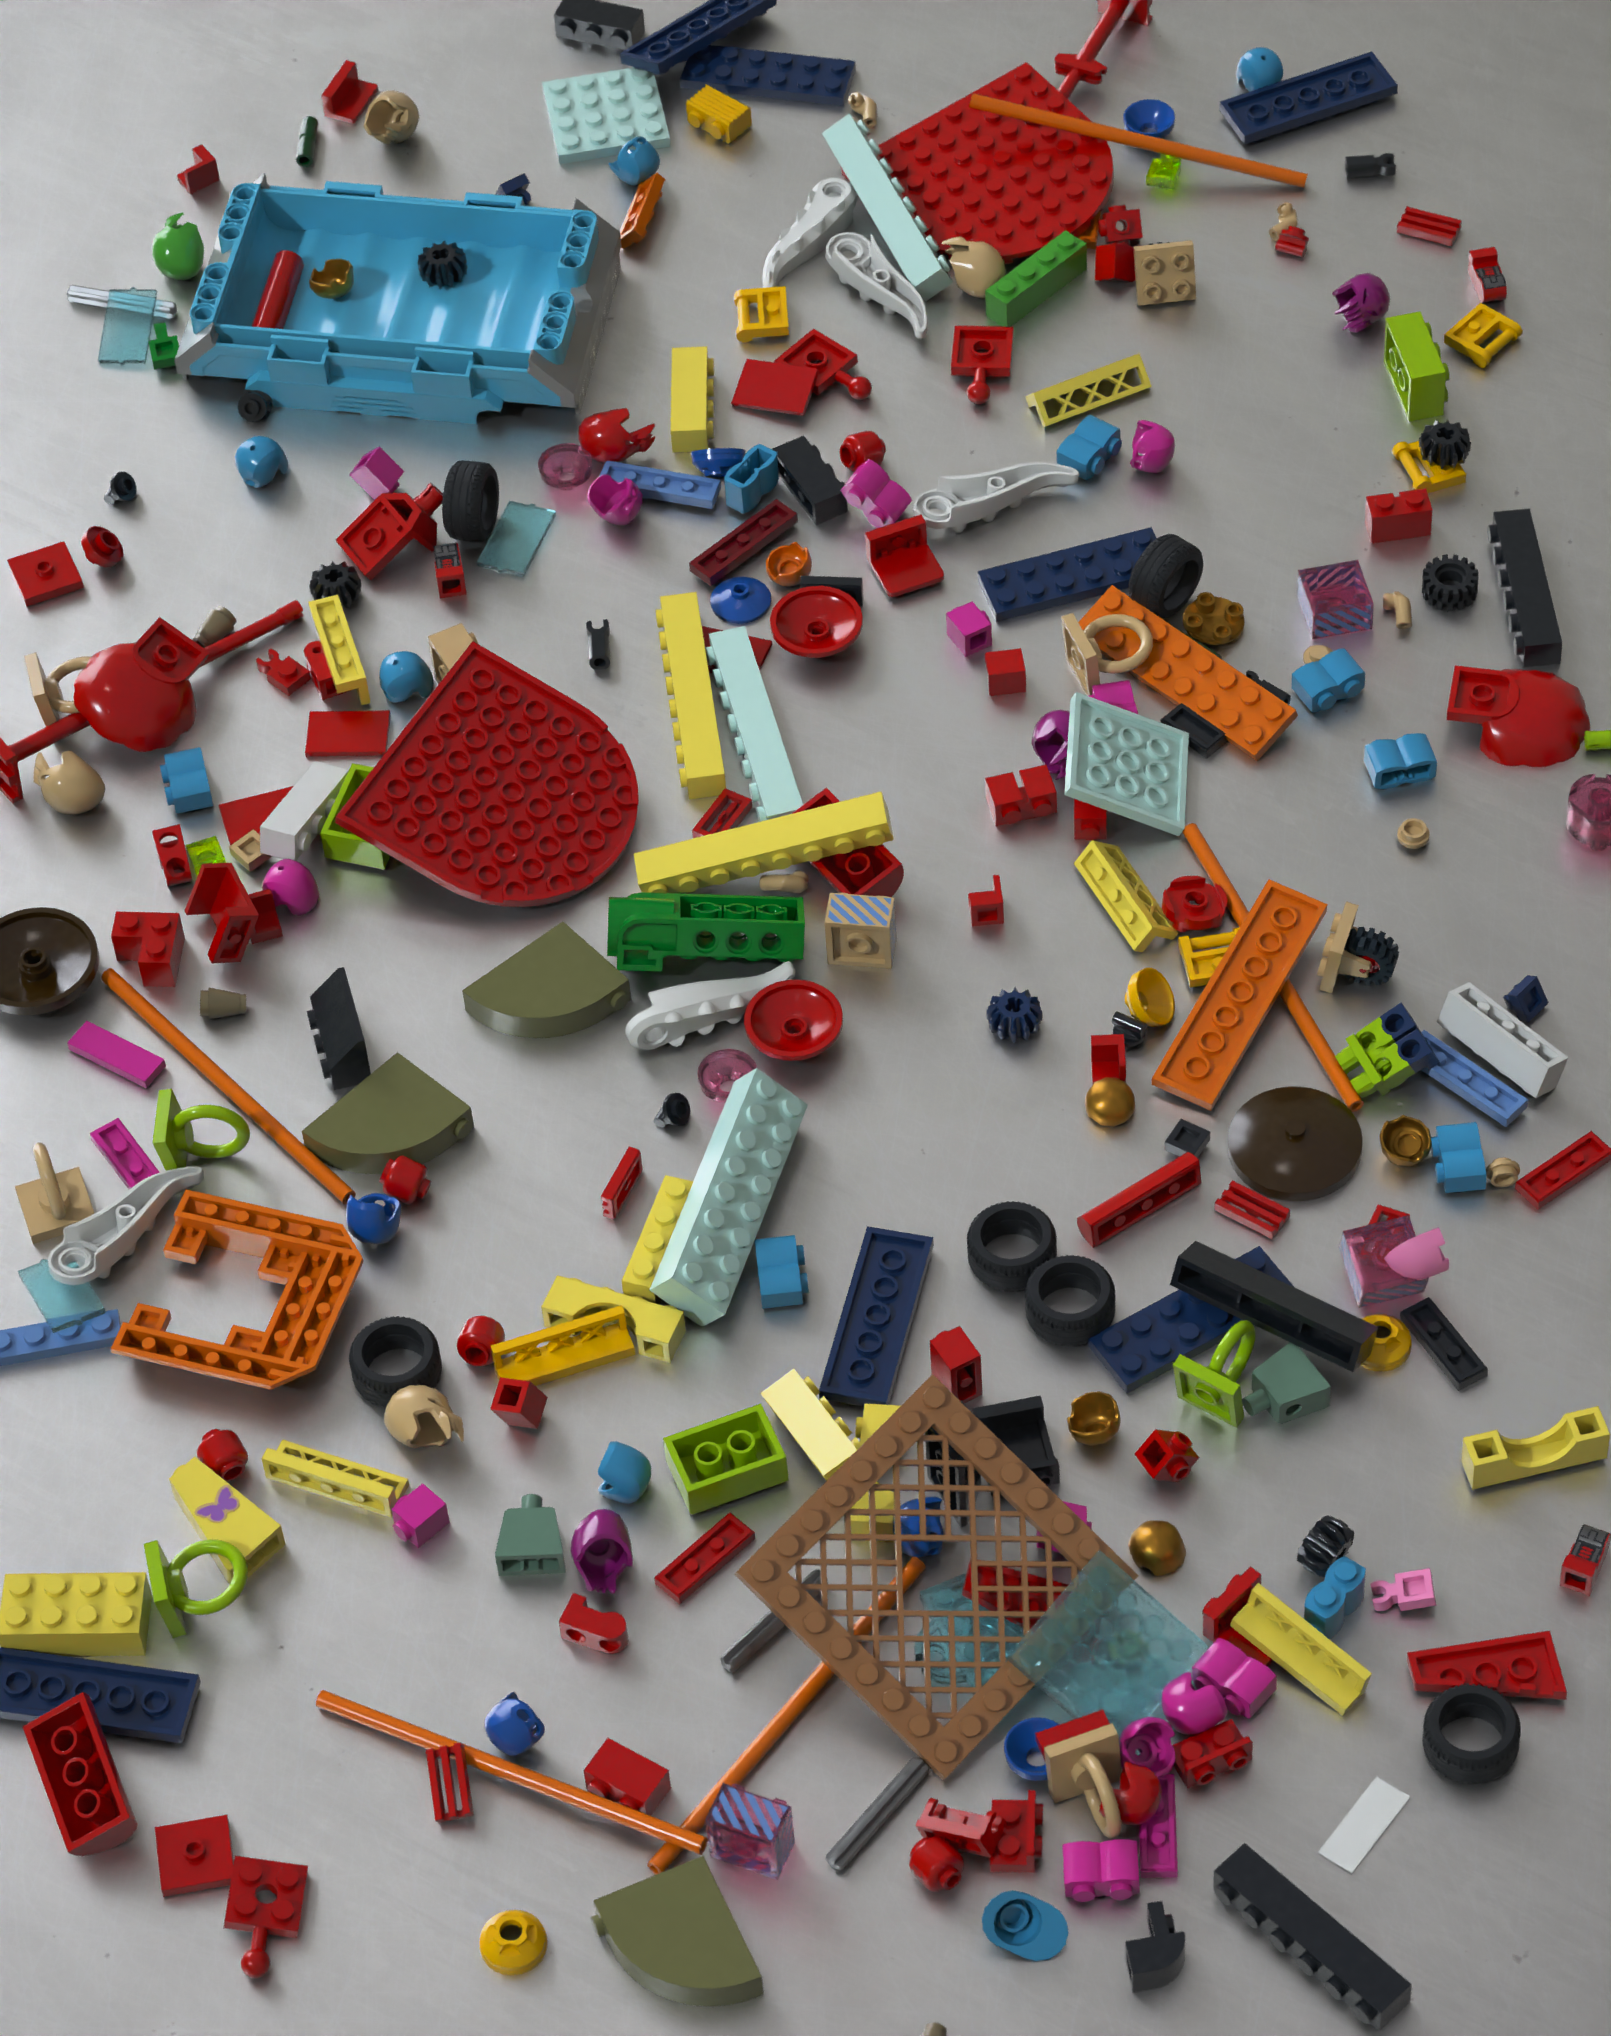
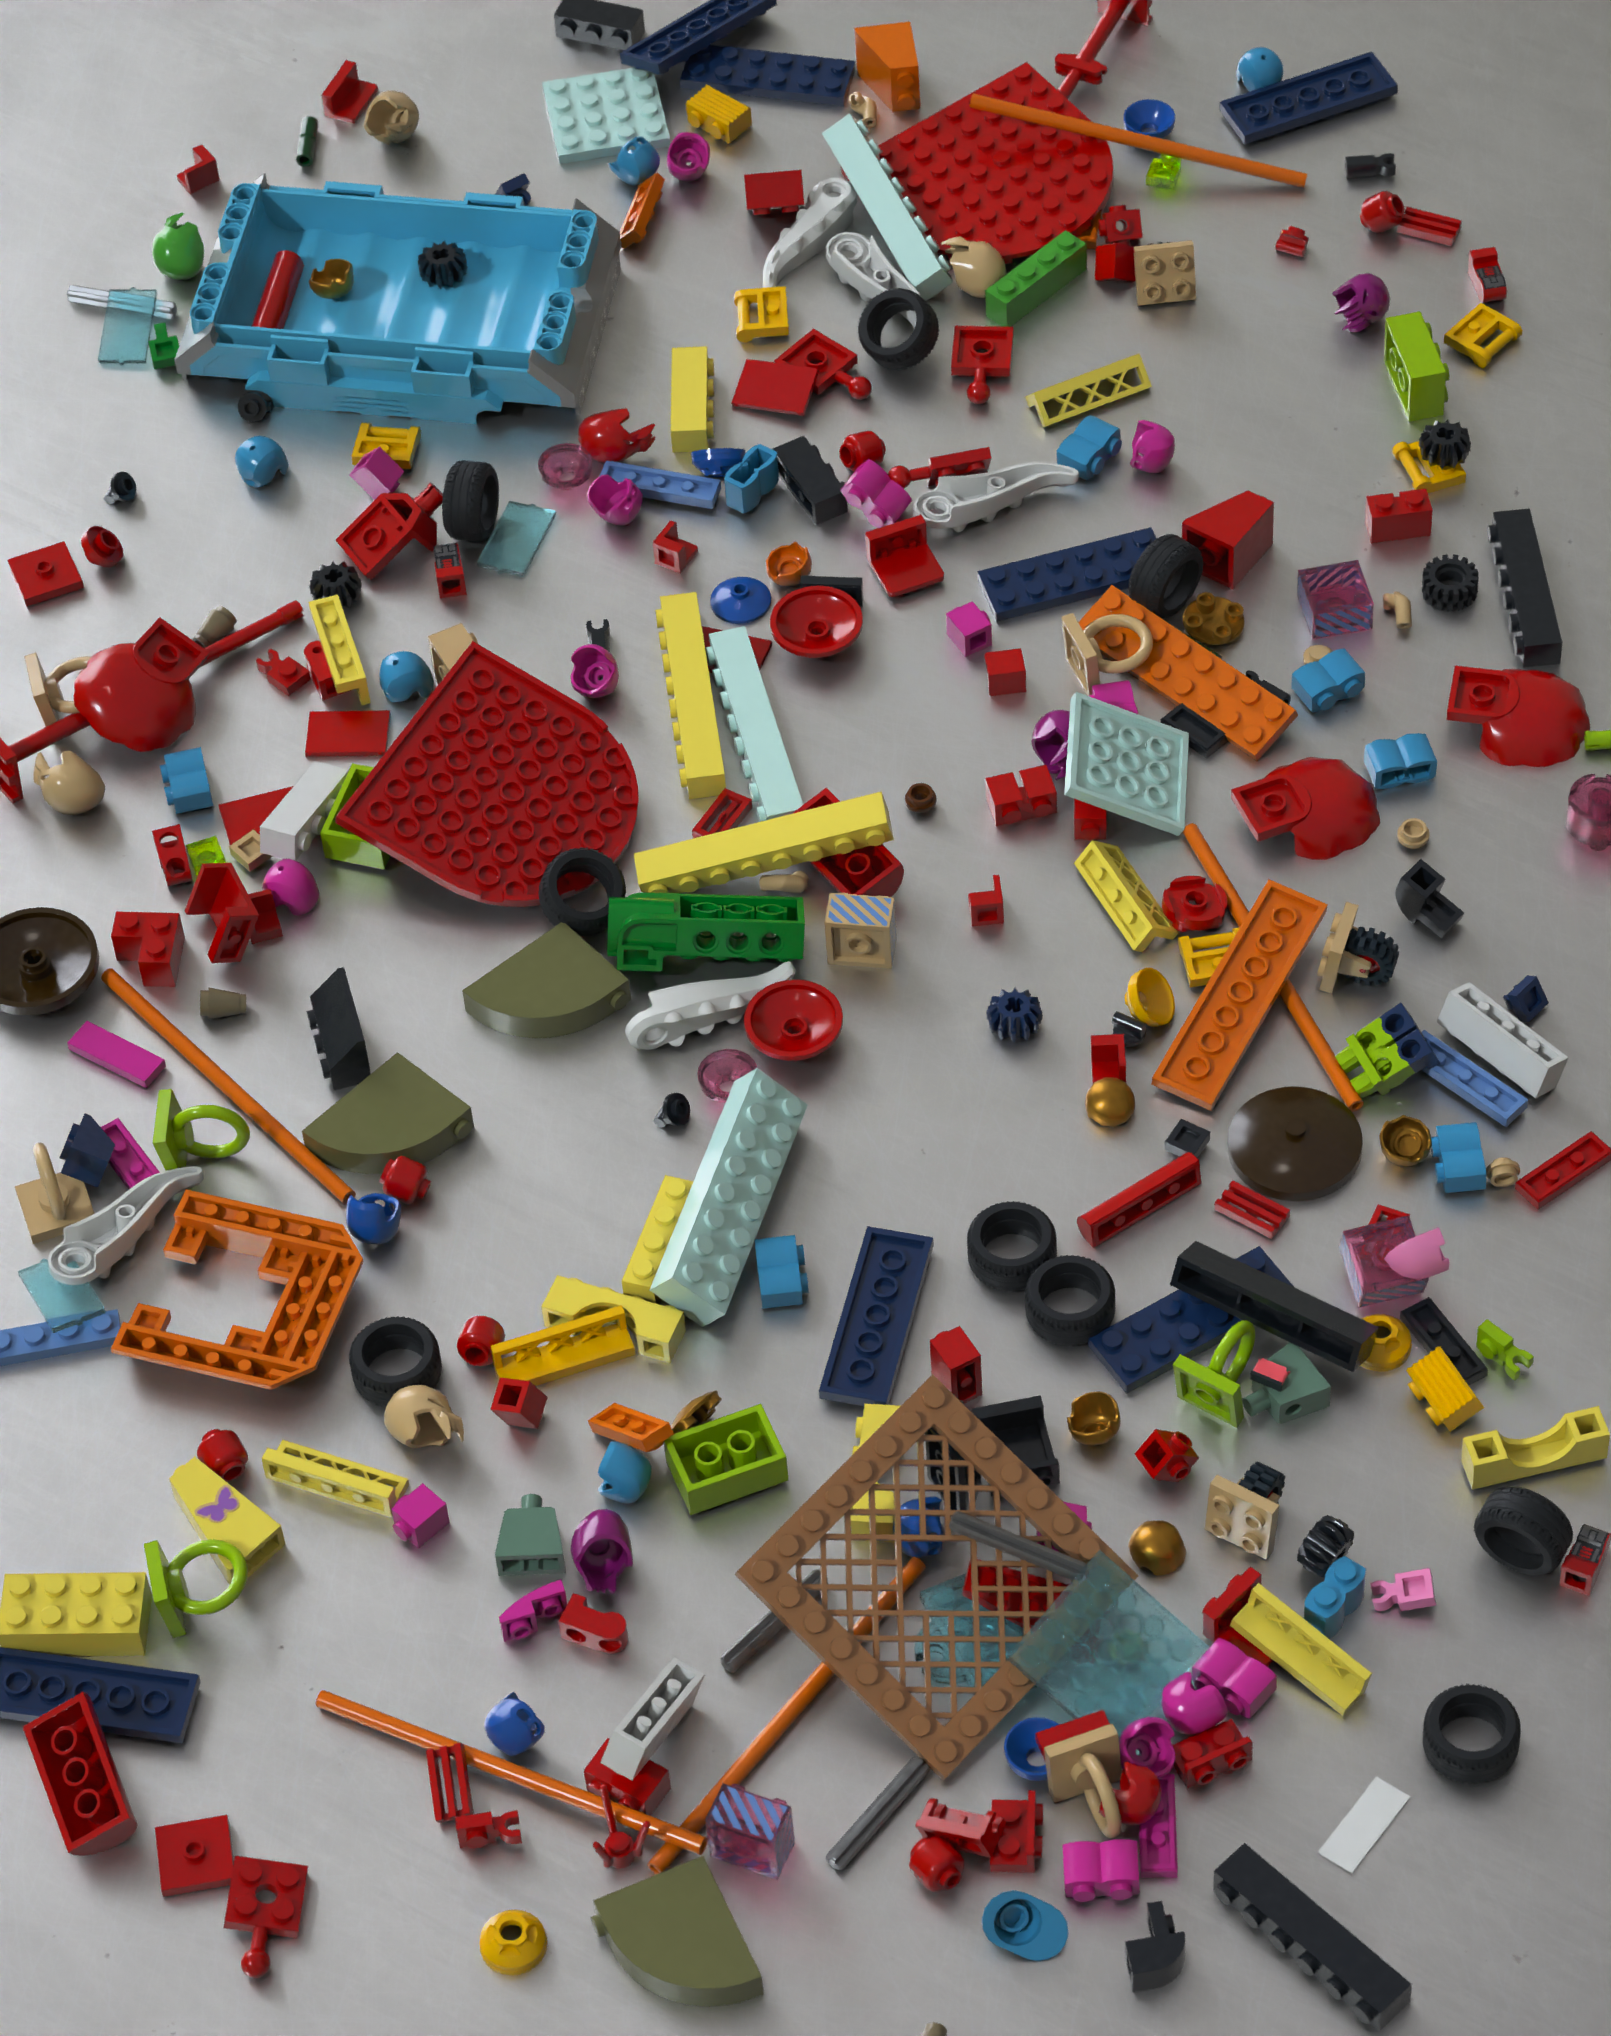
red tile [601,1146,643,1220] -> none
red tile [654,1512,755,1605] -> none
dark red plate [689,499,798,586] -> none
light yellow brick [761,1369,862,1481] -> none
tan arm [1269,202,1298,241] -> none
red wing [1407,1631,1567,1700] -> none
none -> dark blue slope [59,1113,115,1187]
none -> yellow plate [351,422,421,469]
none -> red plate [455,1810,522,1848]
none -> dark pink slope [499,1579,567,1642]
none -> black tyre [539,848,626,936]
none -> dark pink helmet [571,644,619,698]
none -> orange plate [588,1403,674,1452]
none -> red plant [593,1784,650,1869]
none -> white brick [600,1657,705,1780]
none -> red panel [652,520,698,574]
none -> dark pink helmet [666,132,710,182]
none -> pearl gold dish [671,1390,722,1434]
none -> red brick [744,170,804,215]
none -> orange slope [854,21,920,112]
none -> black tyre [858,288,939,370]
none -> red plate [888,447,992,489]
none -> reddish brown plate [905,783,937,813]
none -> flat silver axle [949,1511,1086,1582]
none -> red slope [1182,490,1274,589]
none -> tan plate [1205,1461,1285,1560]
none -> red animal [1231,757,1380,860]
none -> coral piece [1250,1358,1290,1392]
none -> red head [1360,191,1405,234]
none -> black brick [1395,859,1464,938]
none -> yellow brick [1406,1346,1484,1432]
none -> black tyre [1474,1486,1573,1575]
none -> lime plate [1476,1319,1534,1381]

